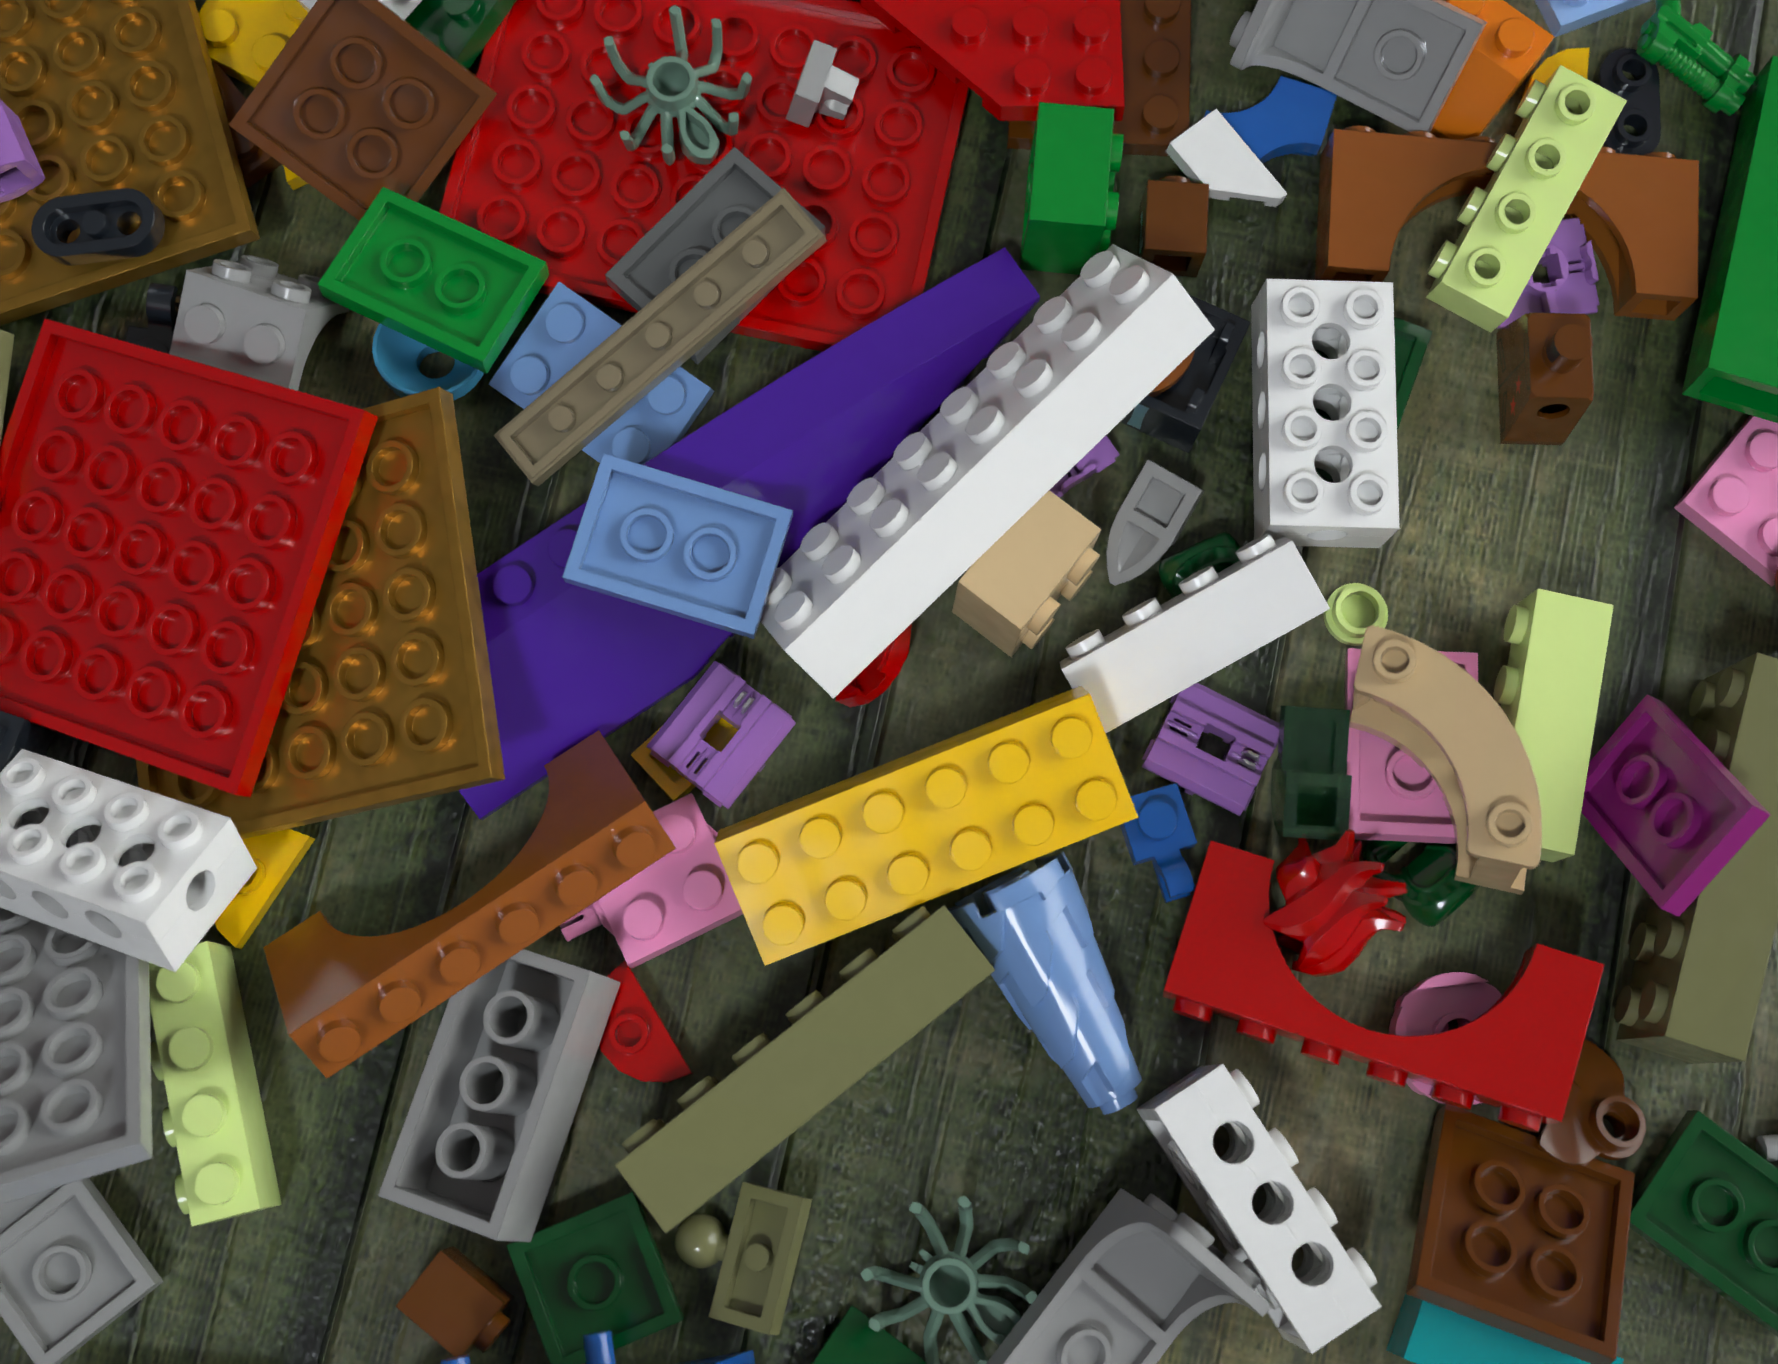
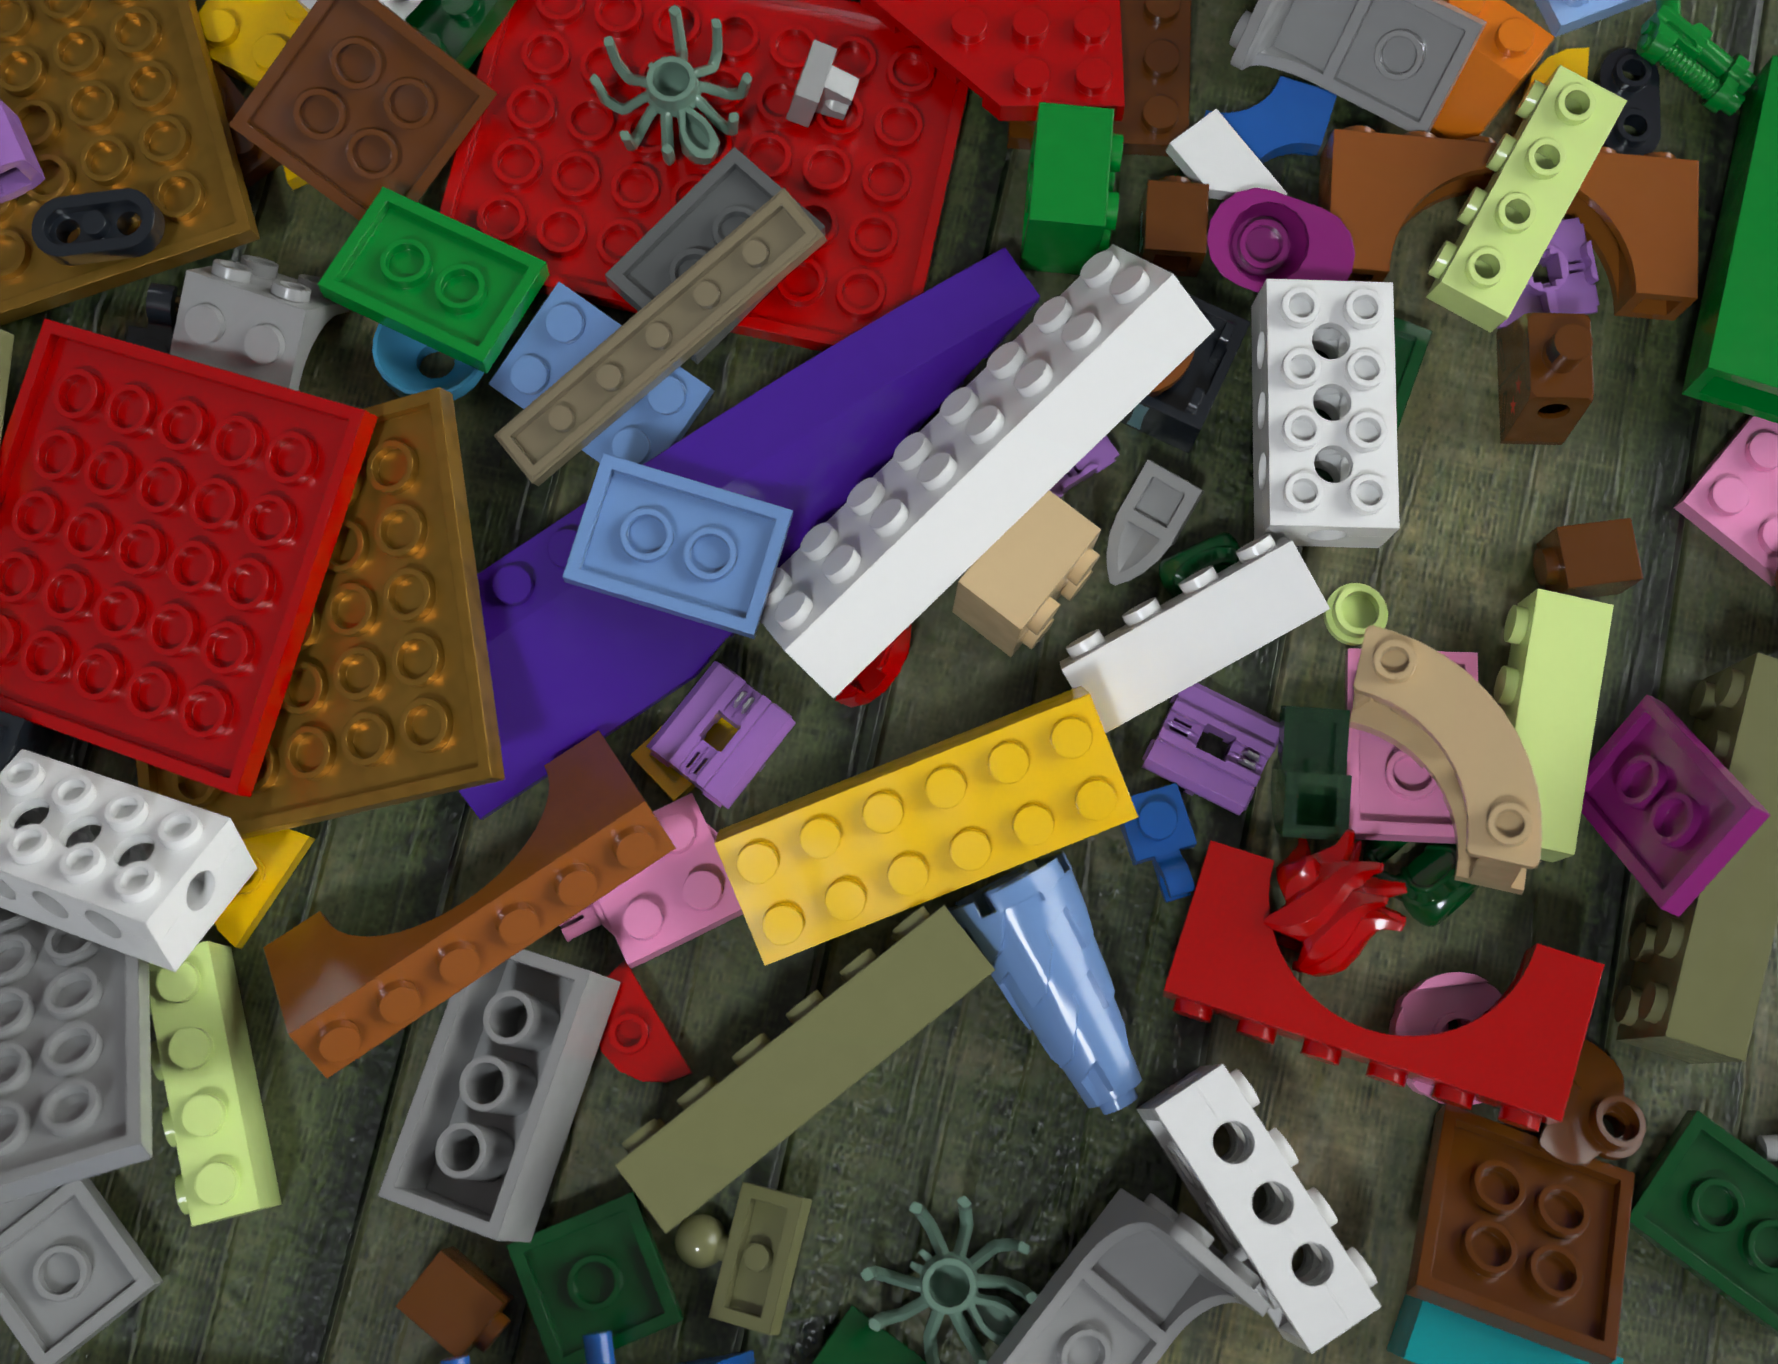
none -> magenta piece [1207,188,1355,293]
none -> reddish brown brick [1533,518,1644,598]

